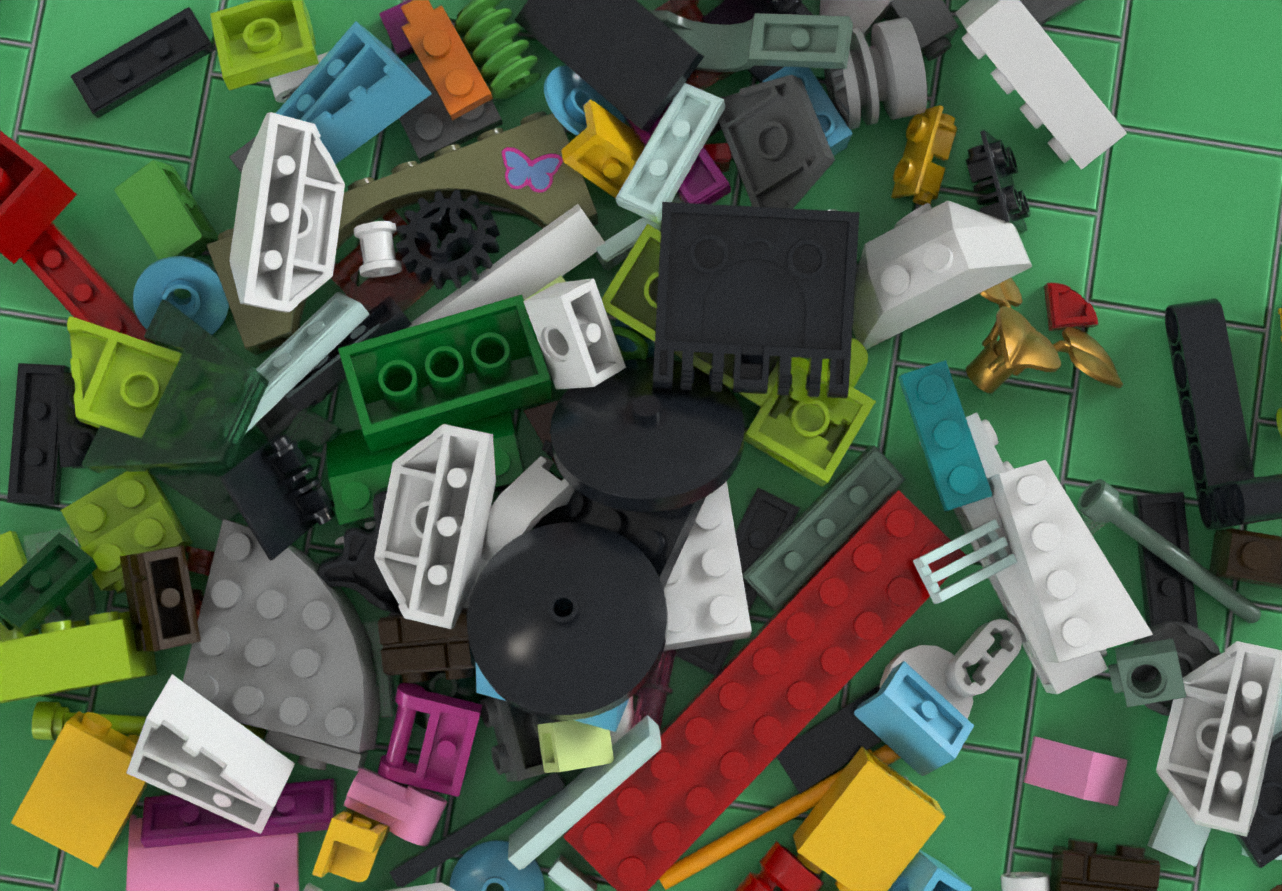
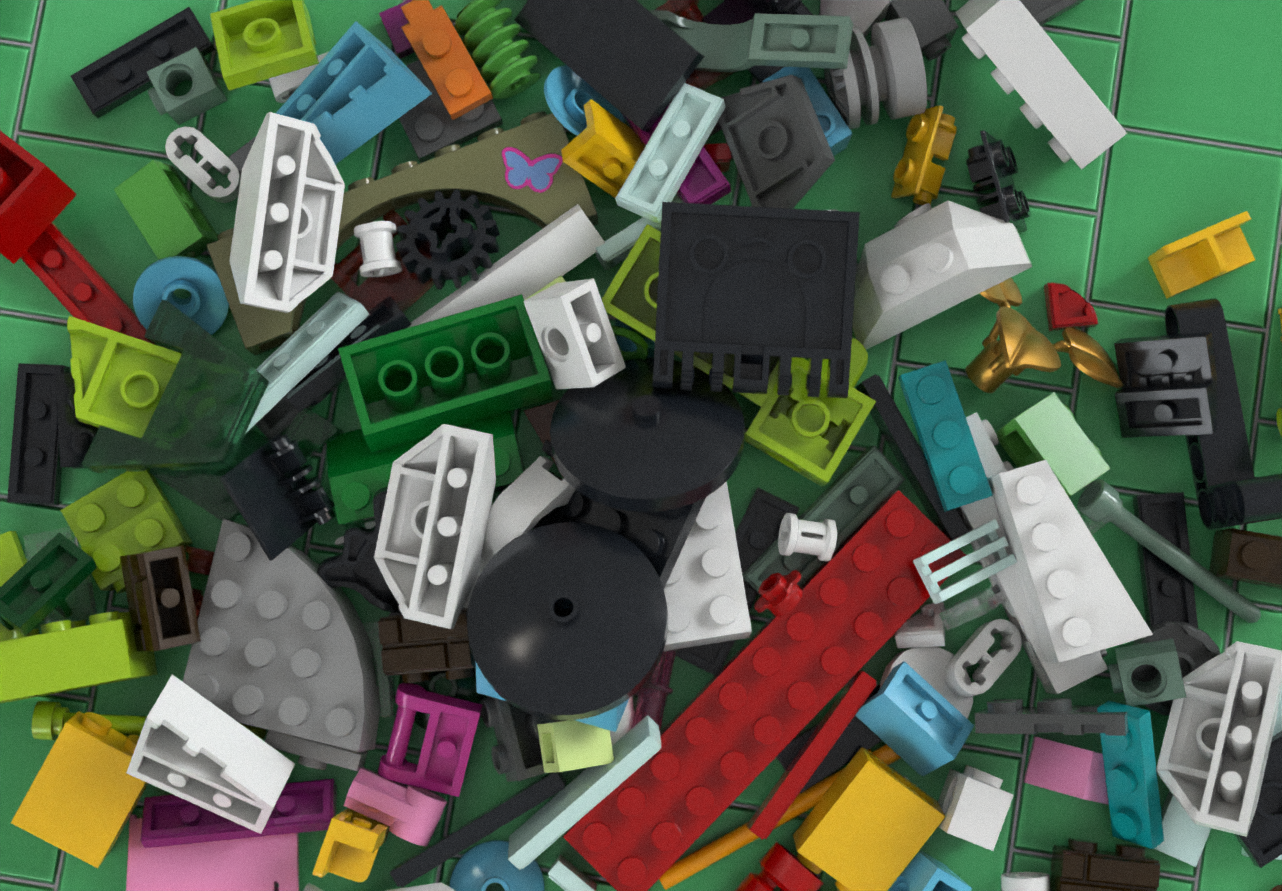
none -> sand green brick [147,47,227,125]
none -> white beam [165,126,241,203]
none -> red tile [747,671,877,840]
none -> red plate [754,570,803,617]
none -> white bush [778,513,837,562]
none -> black tile [856,374,969,541]
none -> white tile [895,602,946,648]
none -> white brick [938,765,1014,851]
none -> clear tile [939,584,1005,631]
none -> dark grey wing [975,698,1135,736]
none -> brick [996,392,1110,497]
none -> teal plate [1097,700,1164,849]
none -> black slope [1114,332,1217,438]
none -> yellow panel [1148,211,1255,299]

